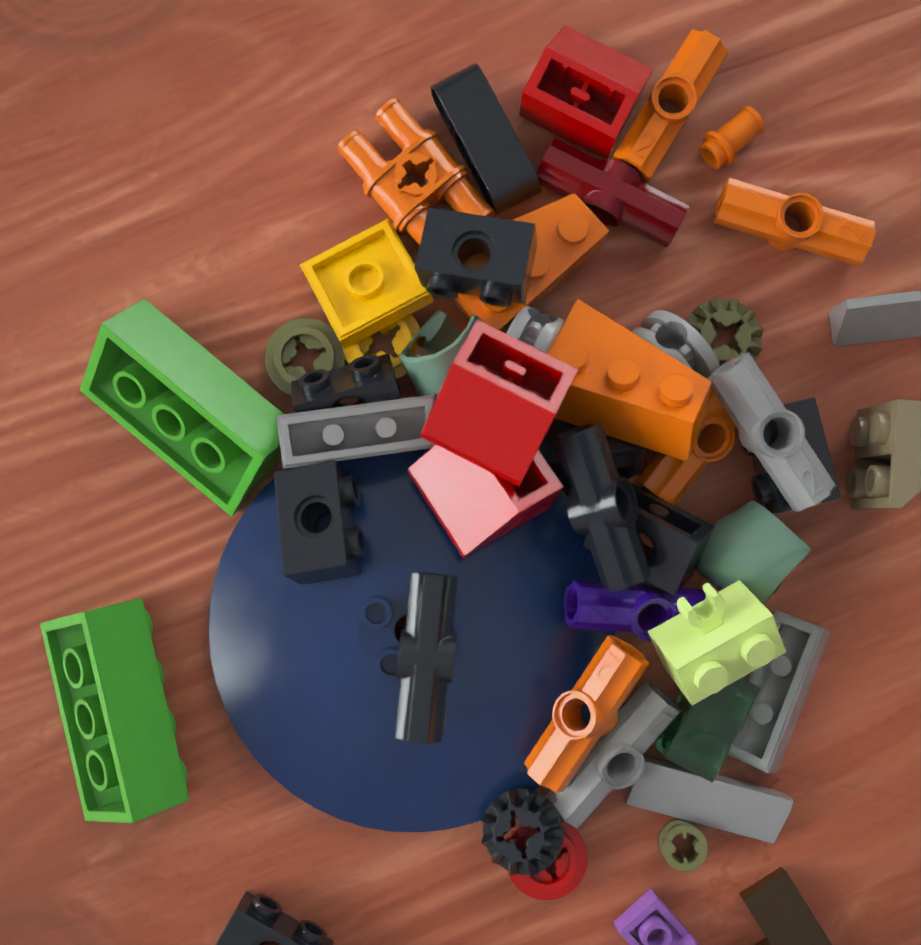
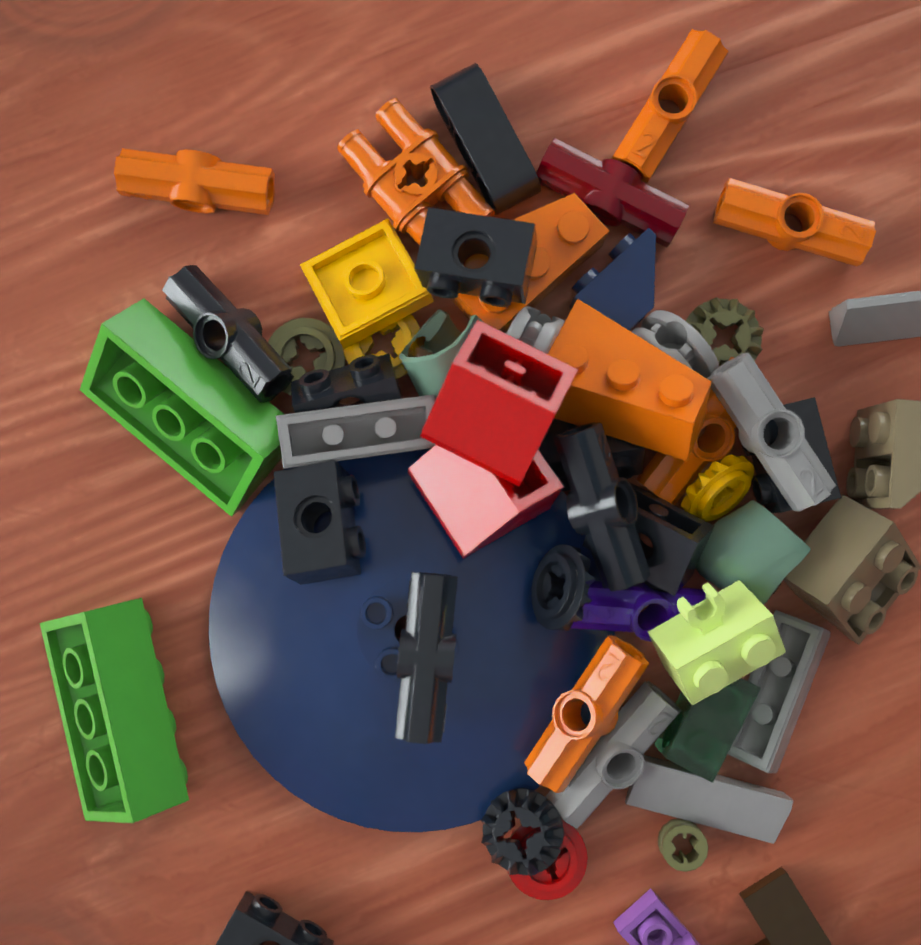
red slope [519,25,653,159] -> none
orange pin [699,106,765,169] -> none
none -> orange piece [114,148,275,215]
none -> black piece [162,265,294,403]
none -> black gear [531,544,595,631]
none -> dark blue slope [569,228,656,331]
none -> yellow gear [681,454,754,521]
none -> dark tan slope [784,494,921,645]

